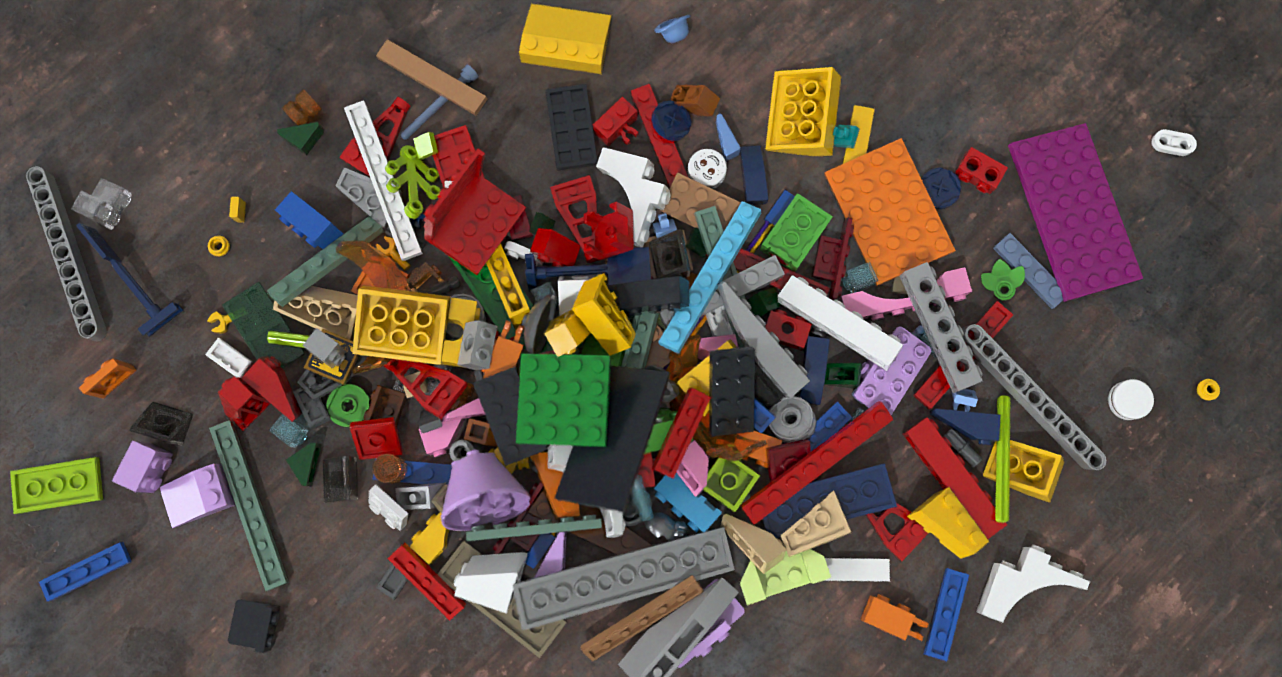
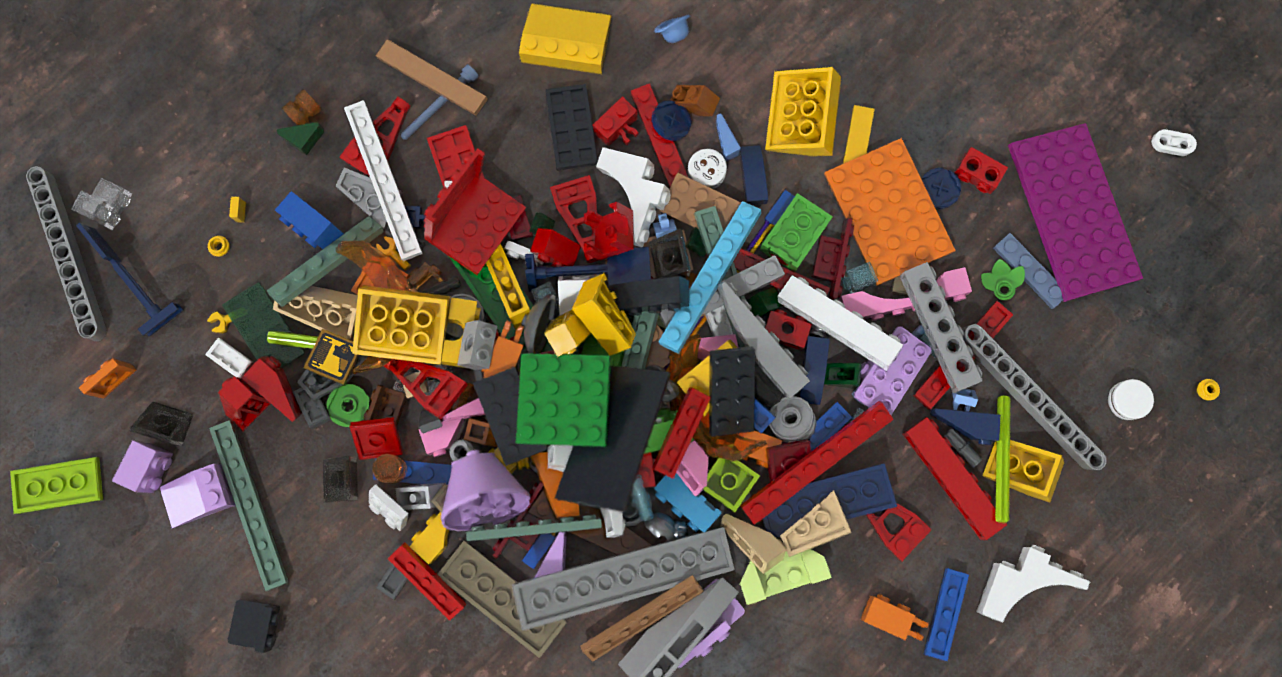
blue plate [39,542,132,602] -> none
clear light blue brick [269,414,309,447] -> none
dark green slope [286,443,322,487] -> none
light grey brick [303,328,346,369] -> none
lime plant [385,145,441,219] -> none
tile [413,132,438,159] -> none
white slope [454,552,528,613] -> none
white tile [824,558,890,581] -> none
teal tile [833,124,860,149] -> none
yellow wedge [907,487,989,559] -> none

